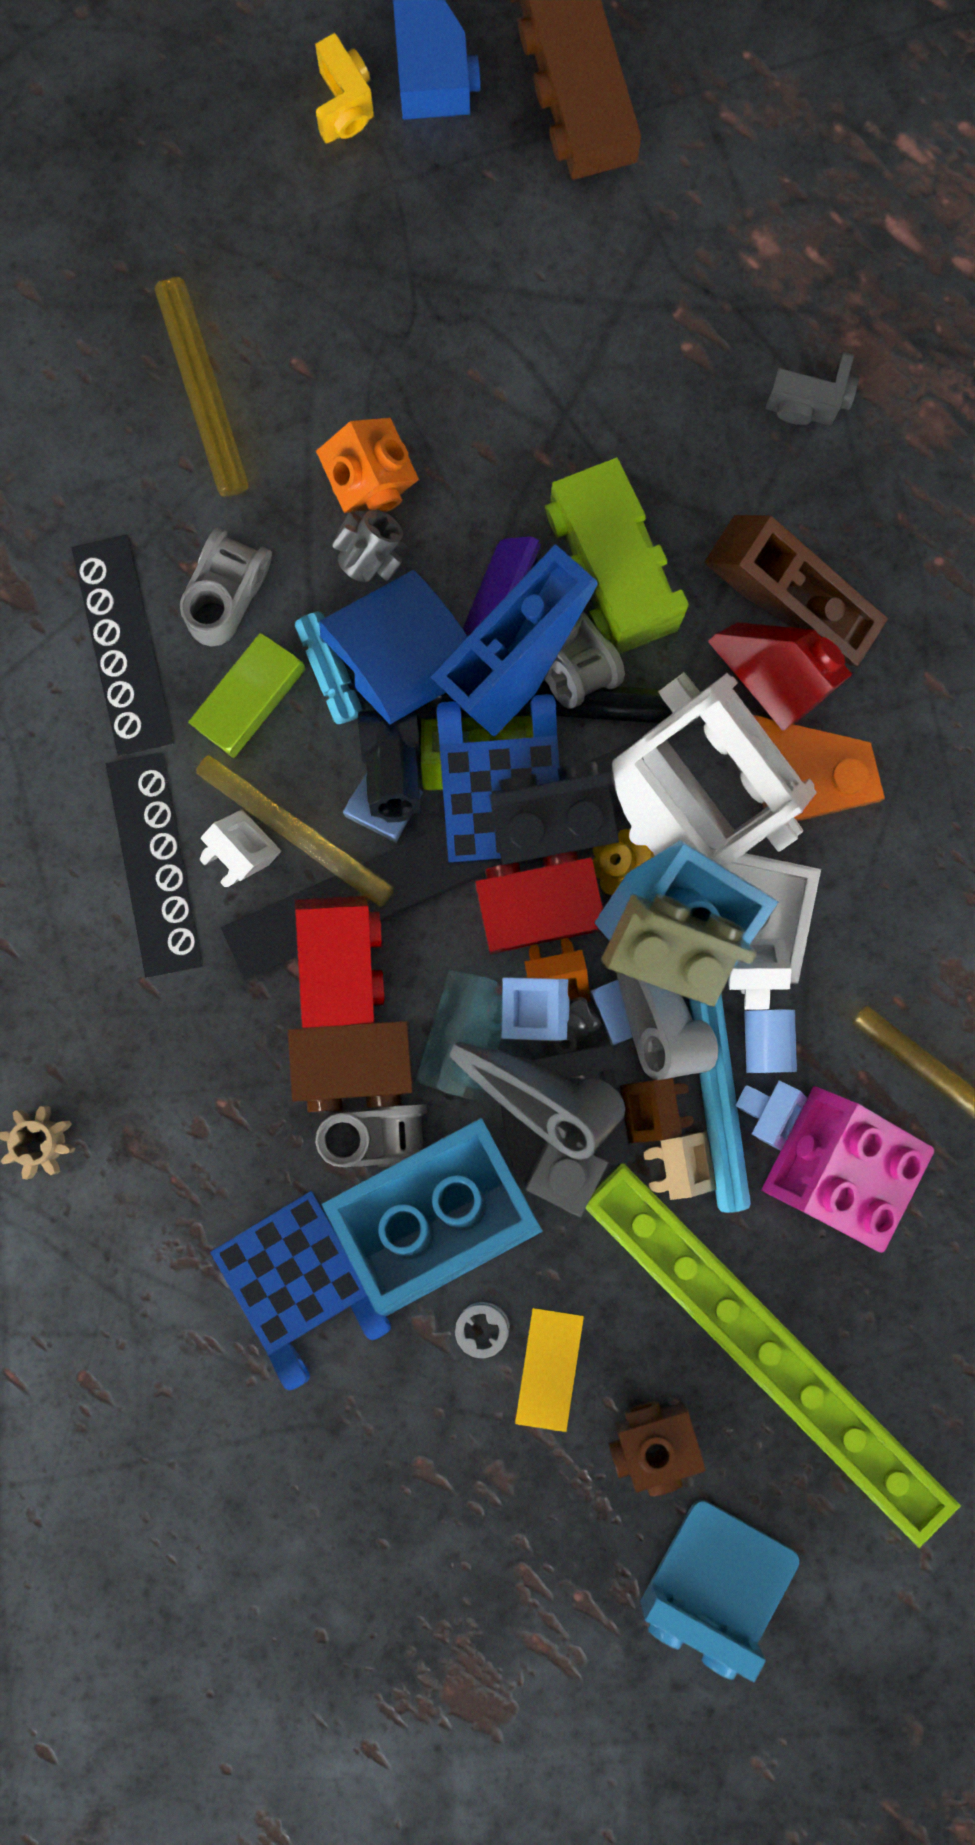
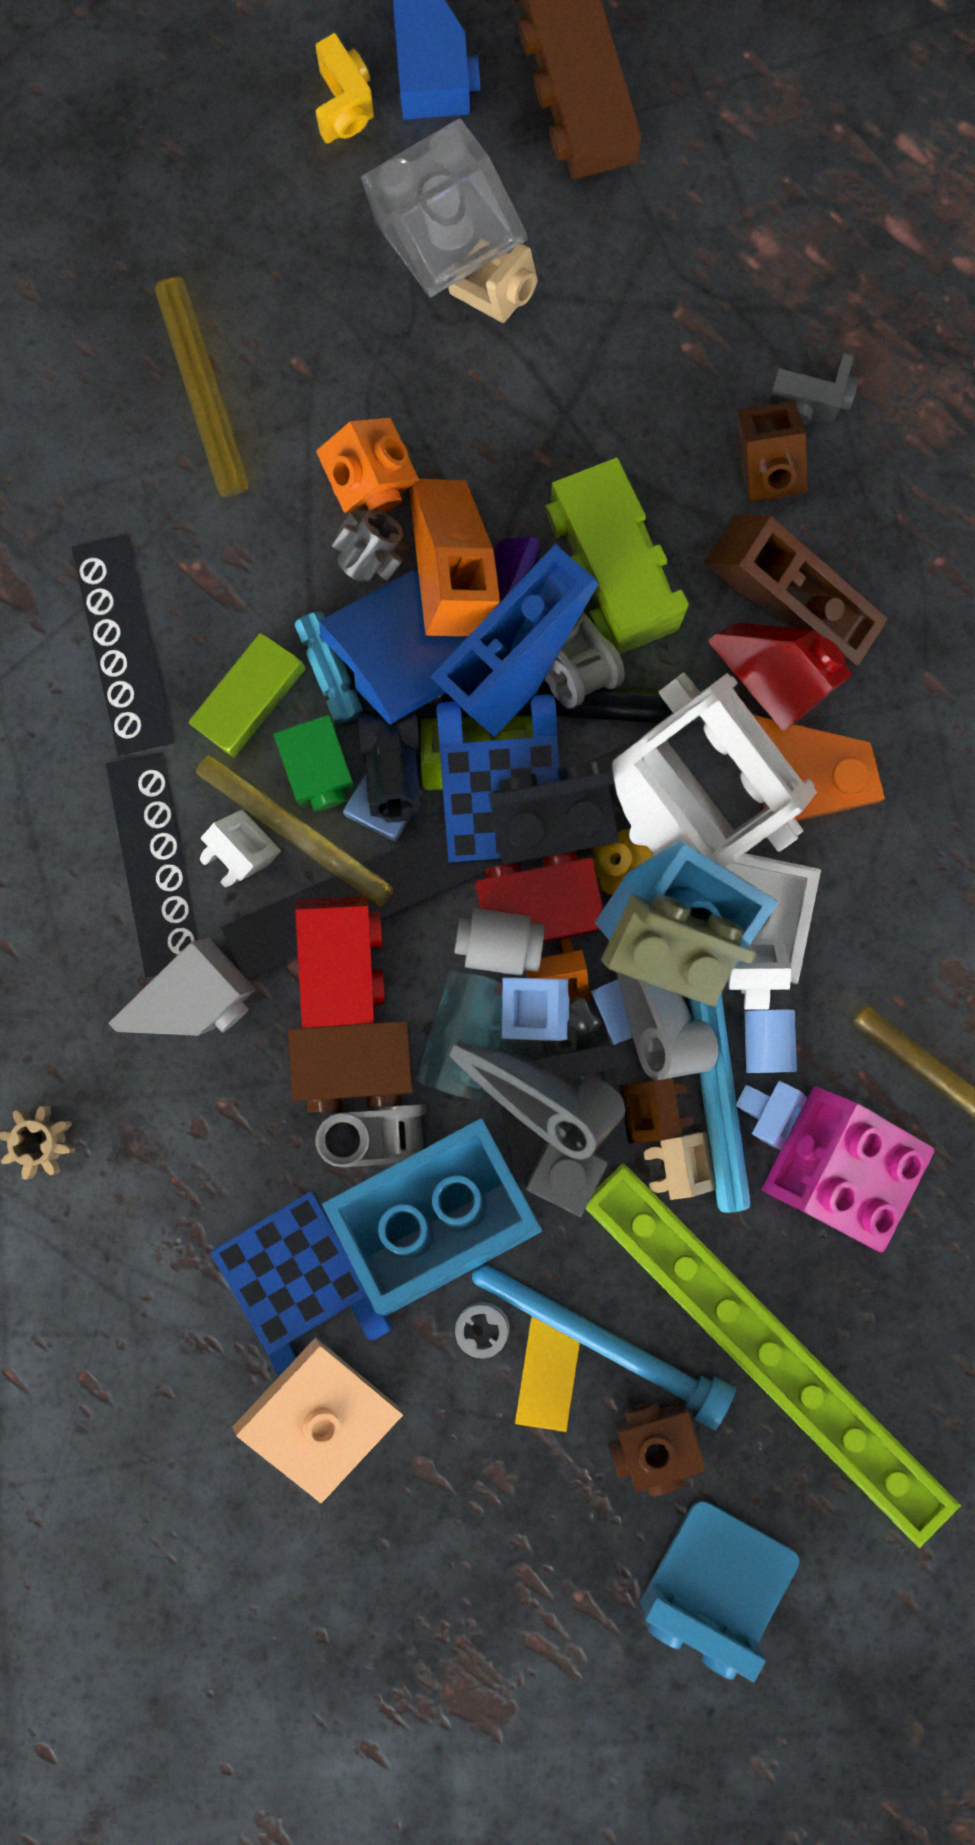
light grey piece [180,526,272,646] -> none
none -> light grey slope [109,938,256,1036]
none -> light nougat plate [232,1337,403,1503]
none -> green brick [273,715,356,812]
none -> clear slope [360,118,528,298]
none -> orange slope [409,478,500,636]
none -> tan bracket [446,239,538,324]
none -> light grey brick [454,907,545,976]
none -> dark azure piece [472,1264,736,1431]
none -> reddish brown brick [737,401,808,502]

